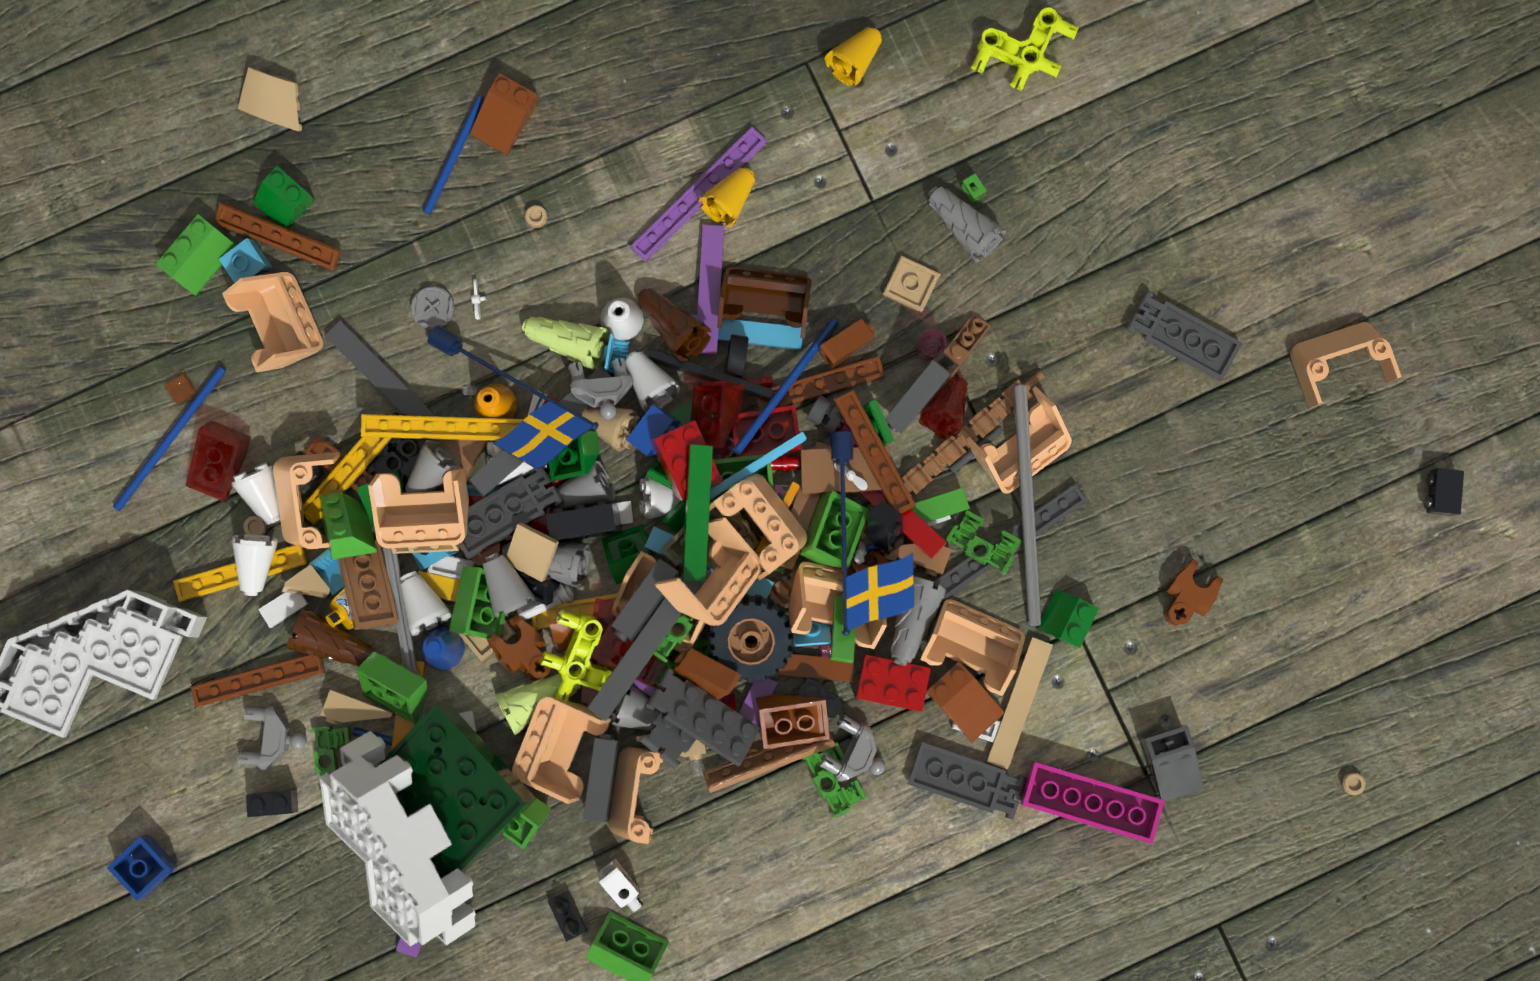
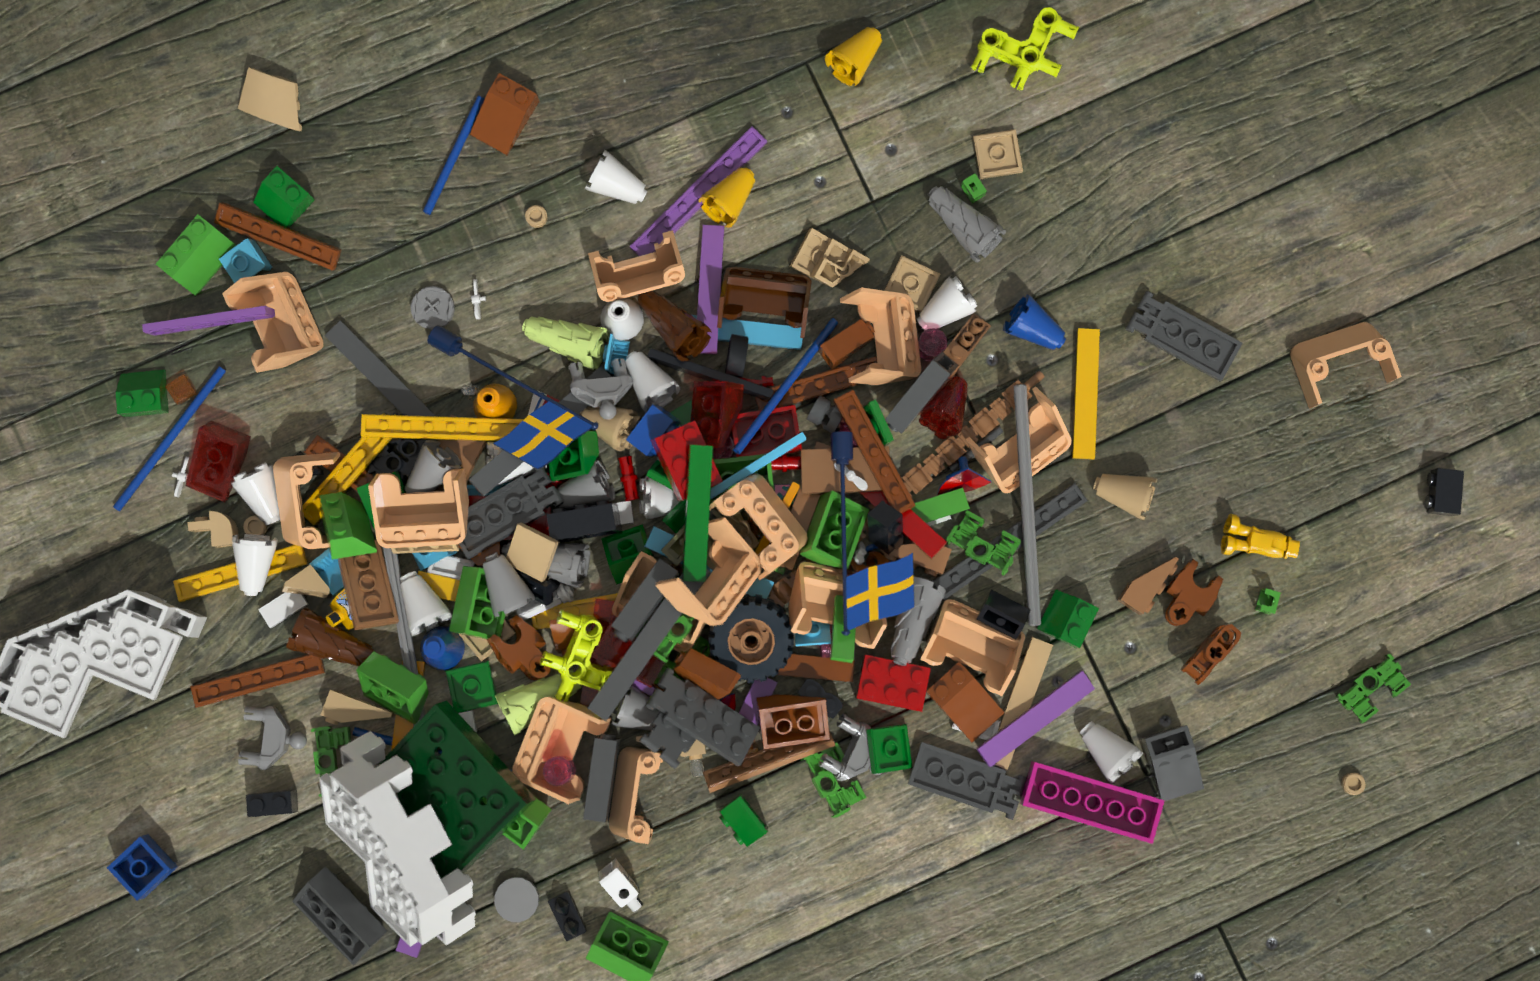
none -> green slope [115,369,169,417]
none -> medium lavender tile [142,306,275,336]
none -> white piece [172,456,189,497]
none -> tan brick [188,511,239,548]
none -> dark grey slope [292,867,387,965]
none -> green tile [445,661,498,713]
none -> light grey tile [494,877,539,922]
none -> clear pink wheel [543,756,576,786]
none -> white cone [584,150,647,204]
none -> light nougat windscreen [588,230,685,302]
none -> red pin [618,456,639,501]
none -> green slope [719,794,768,847]
none -> tan slope [790,228,870,288]
none -> light nougat windscreen [840,287,921,385]
none -> green tile [866,724,912,774]
none -> white cone [916,276,977,332]
none -> shield [937,457,992,495]
none -> tan tile [973,129,1023,179]
none -> medium lavender tile [976,670,1095,767]
none -> black brick [977,589,1031,640]
none -> blue cone [1003,294,1066,350]
none -> yellow tile [1072,328,1100,460]
none -> white cone [1080,721,1143,784]
none -> tan cone [1093,474,1157,520]
none -> medium nougat slope [1117,557,1178,615]
none -> dark orange piece [1181,624,1241,685]
none -> yellow piece [1221,514,1300,559]
none -> bright green piece [1255,588,1281,615]
none -> bright green piece [1336,654,1411,724]

